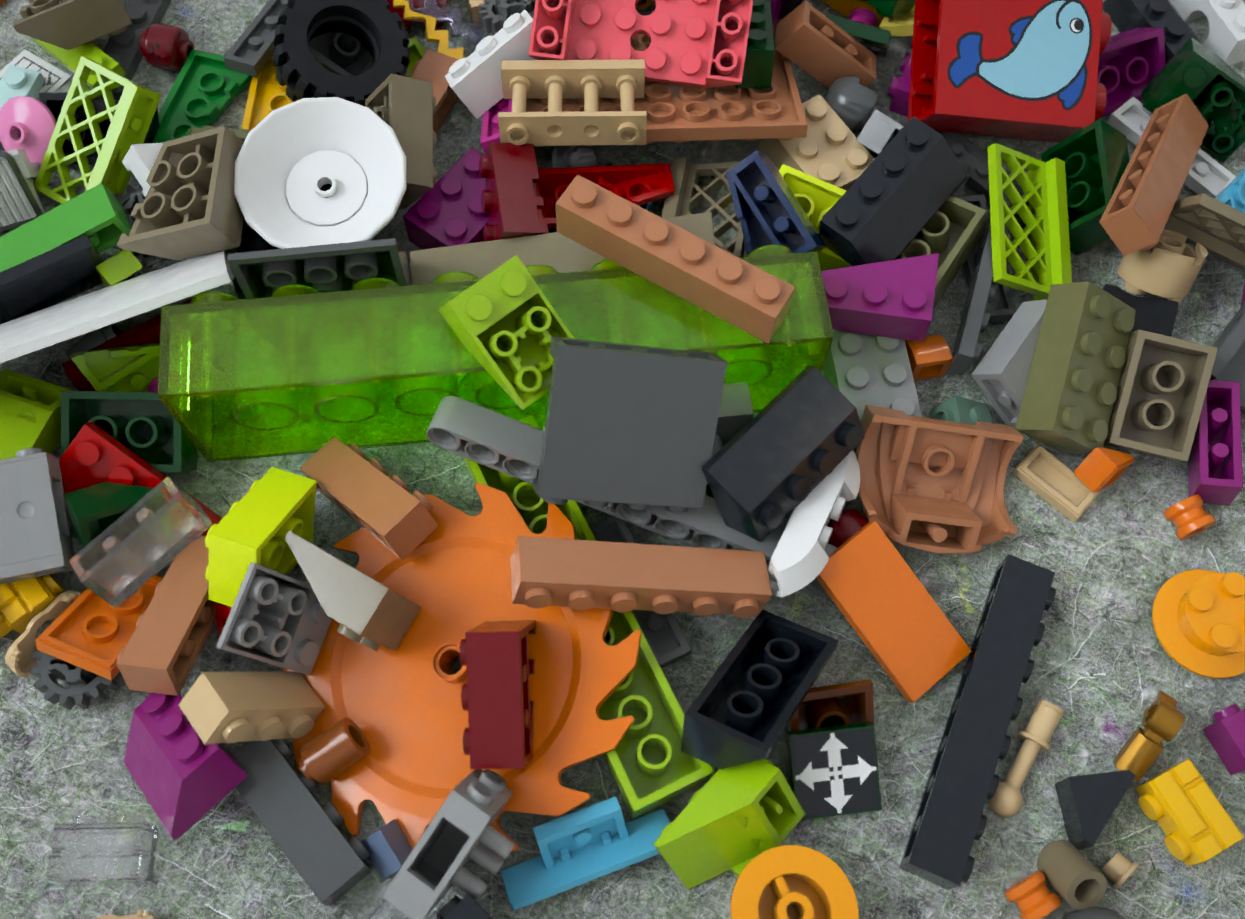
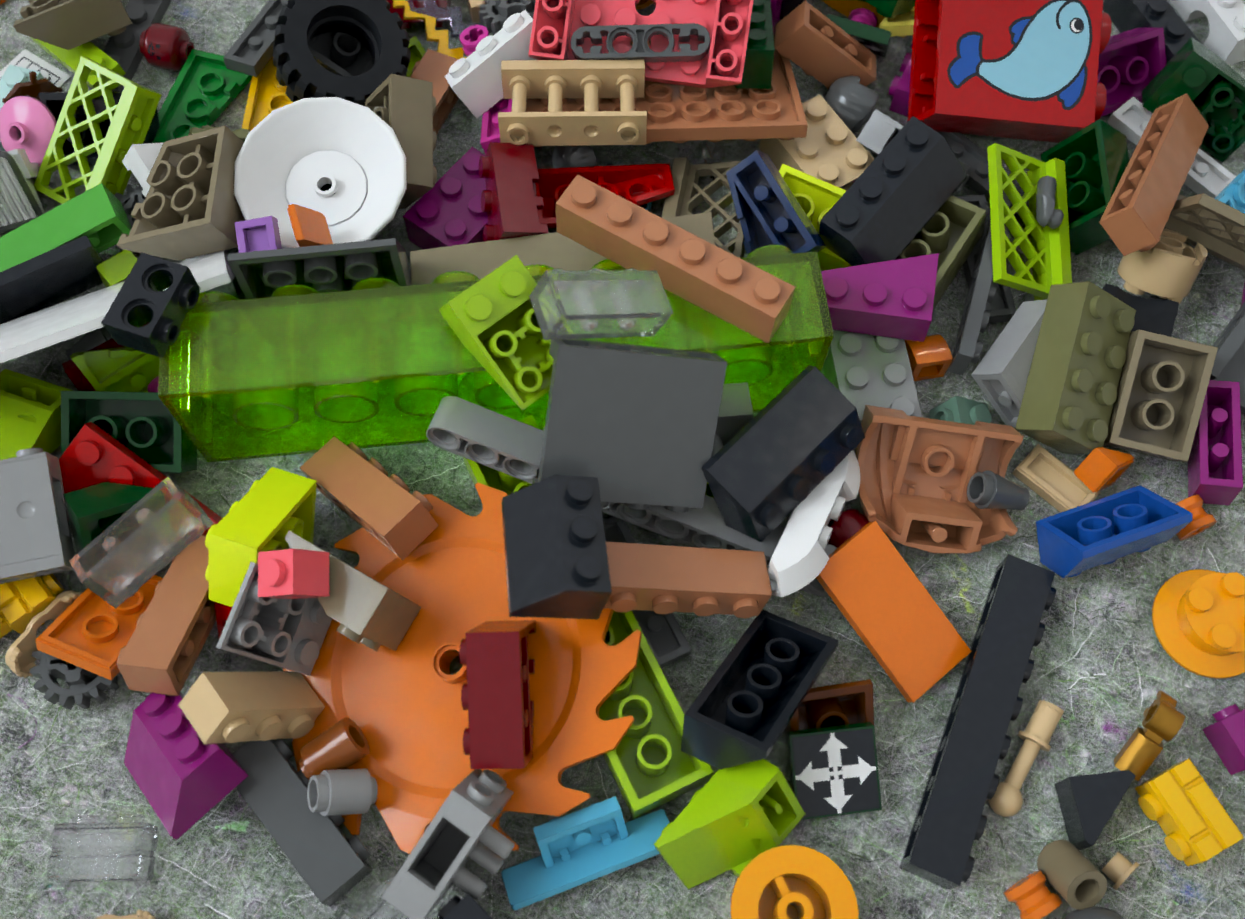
sand blue slope [361,819,412,880] -> none
none -> reddish brown piece [2,71,63,103]
none -> black brick [101,253,200,358]
none -> medium lavender panel [234,216,282,253]
none -> coral brick [258,549,329,599]
none -> orange slope [287,204,333,247]
none -> light grey brick [307,768,378,816]
none -> dark pink bush [459,25,489,57]
none -> black slope [501,475,612,619]
none -> clear brick [529,268,674,340]
none -> dark grey beam [570,23,710,63]
none -> dark grey cone [967,470,1030,510]
none -> dark grey arm [1036,176,1064,229]
none -> blue slope [1036,485,1193,578]

